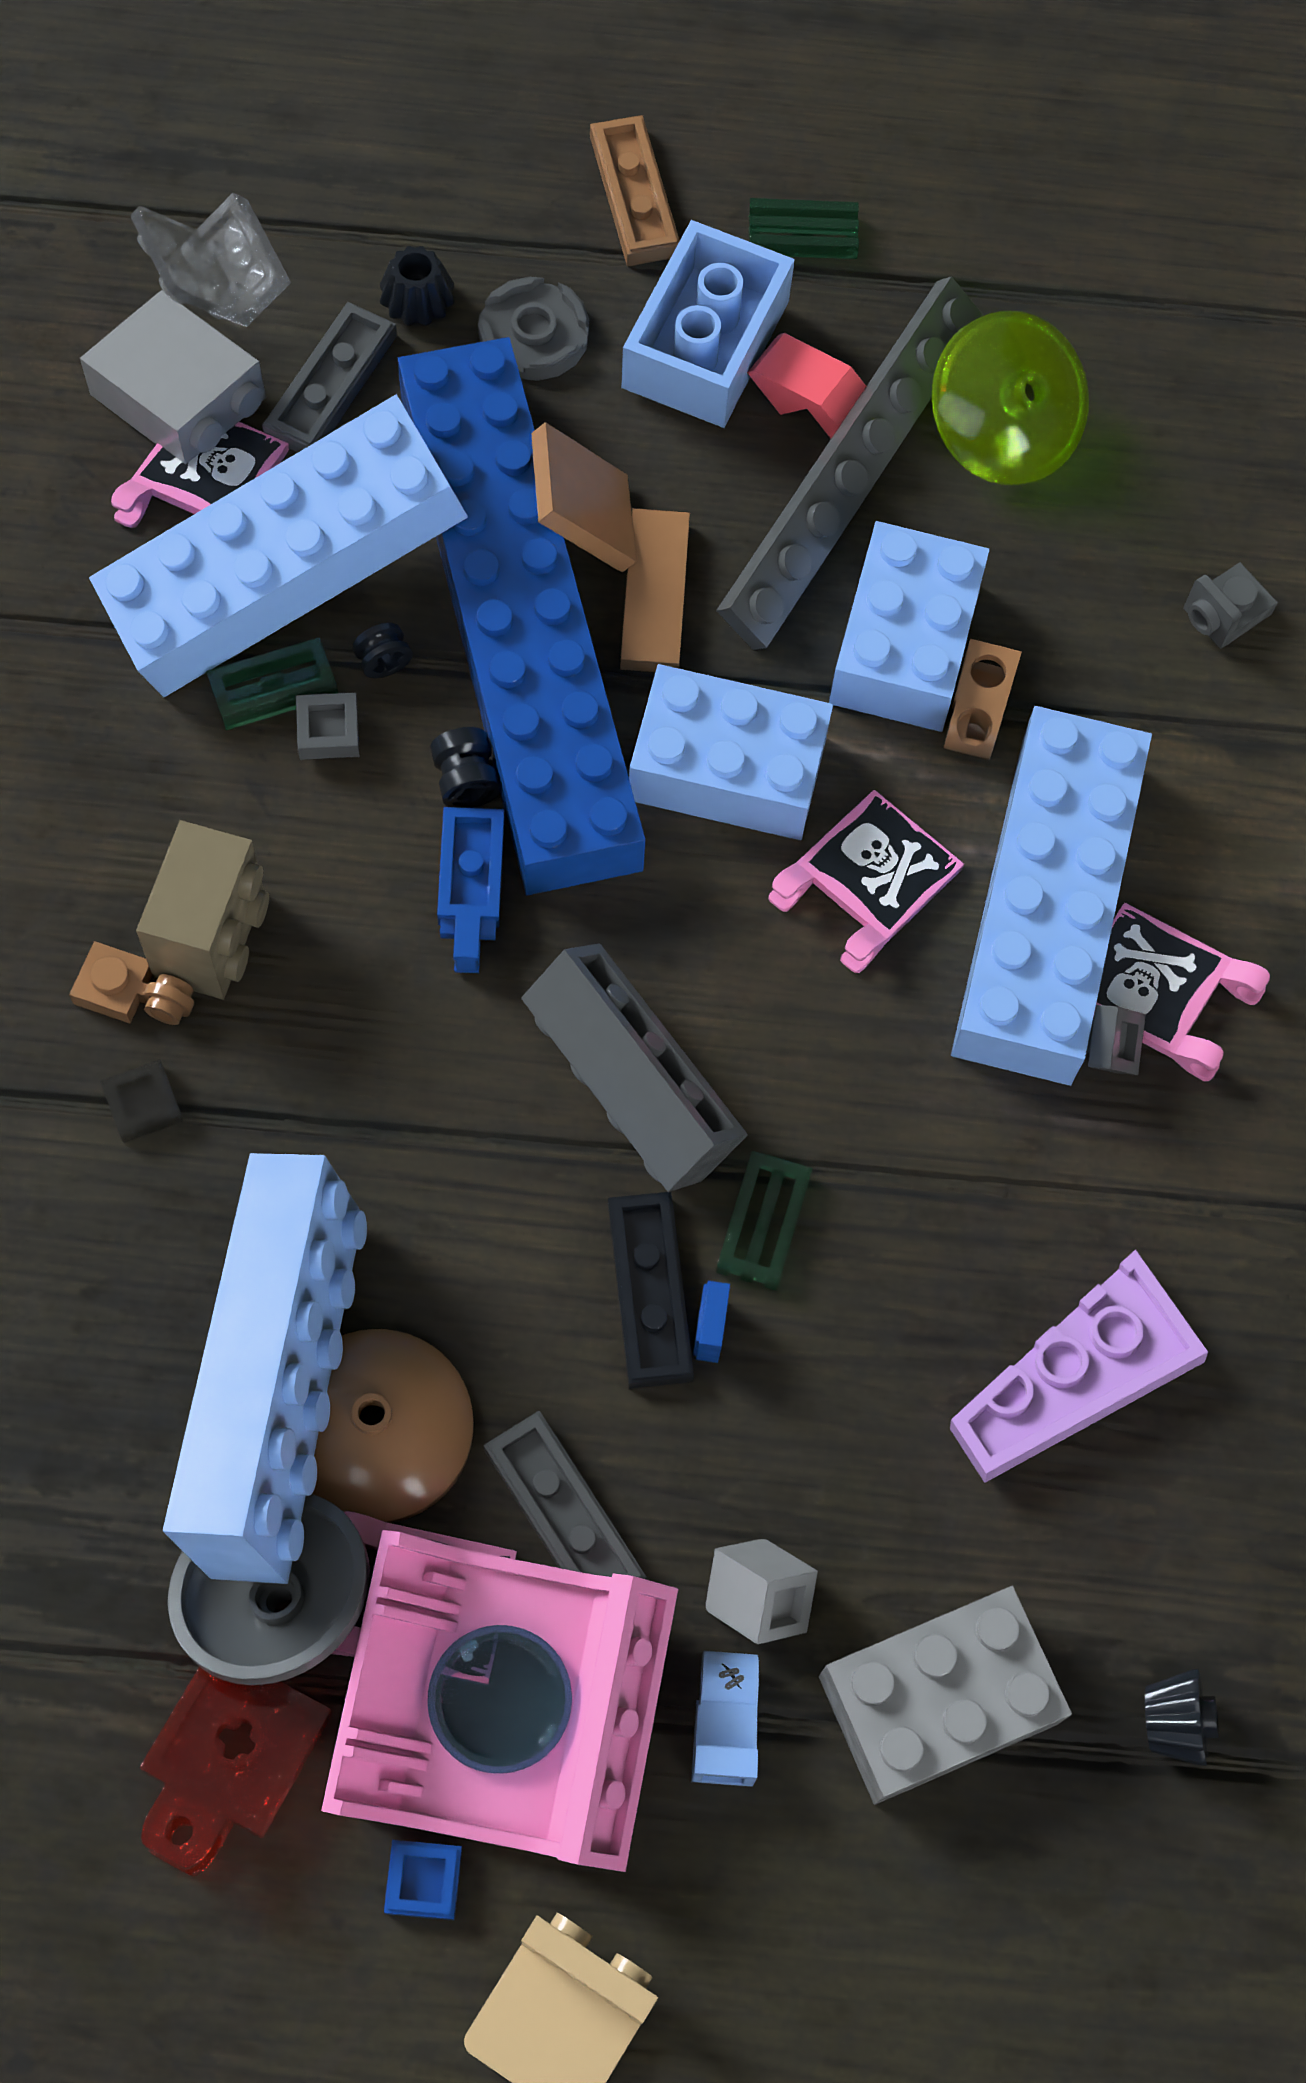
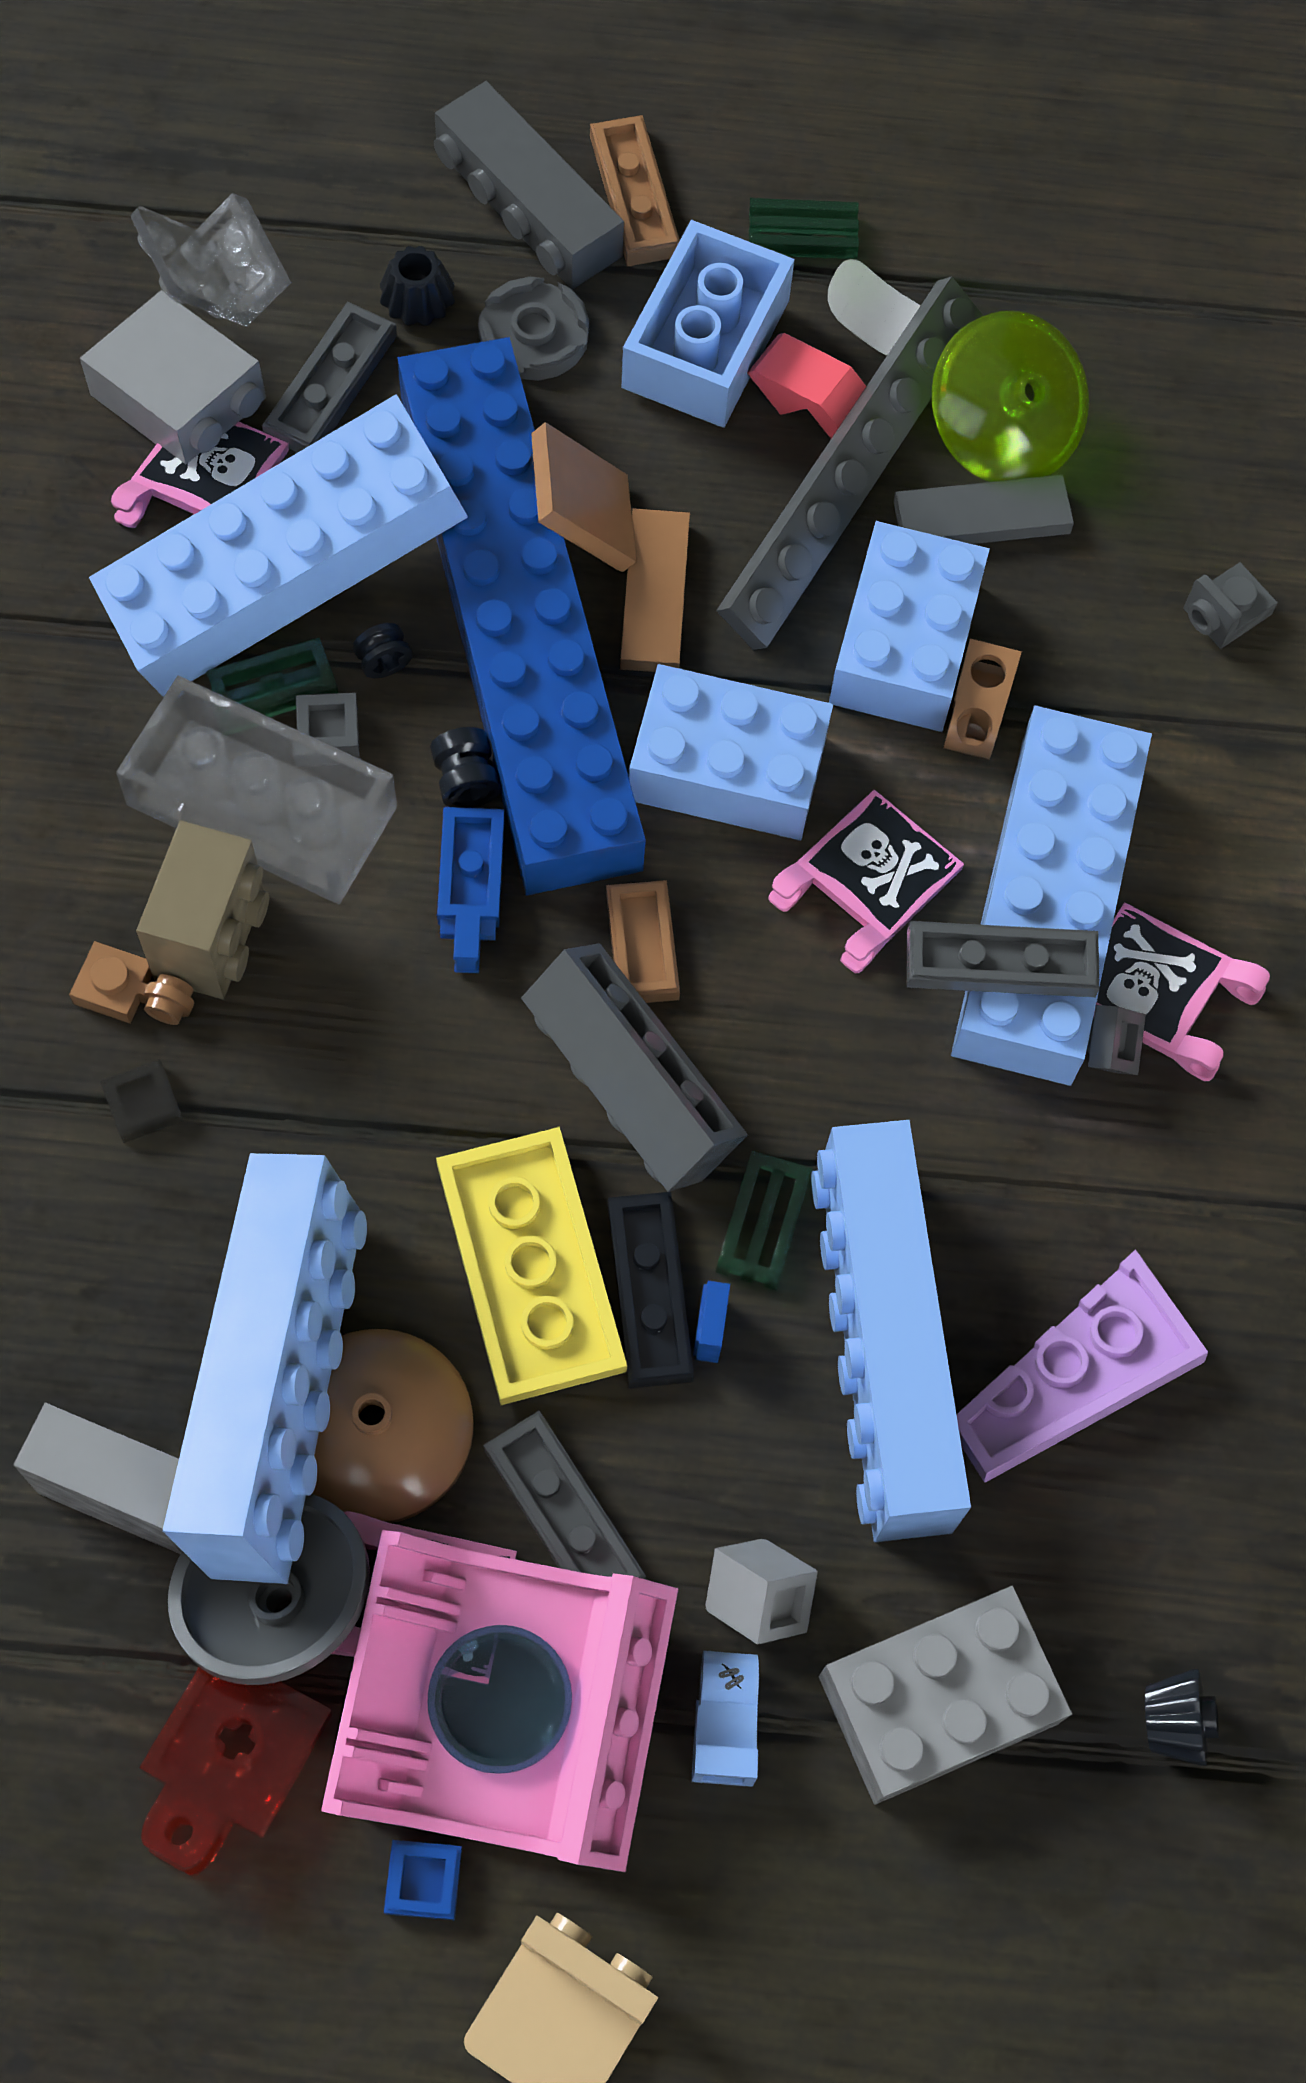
none -> light grey brick [13,1403,182,1554]
none -> clear brick [116,675,397,905]
none -> dark grey brick [434,81,624,290]
none -> light yellow plate [436,1127,627,1405]
none -> medium nougat tile [606,880,680,1003]
none -> light blue brick [811,1120,971,1542]
none -> white sticker [828,259,921,356]
none -> dark grey tile [894,475,1074,544]
none -> dark grey tile [907,921,1099,998]

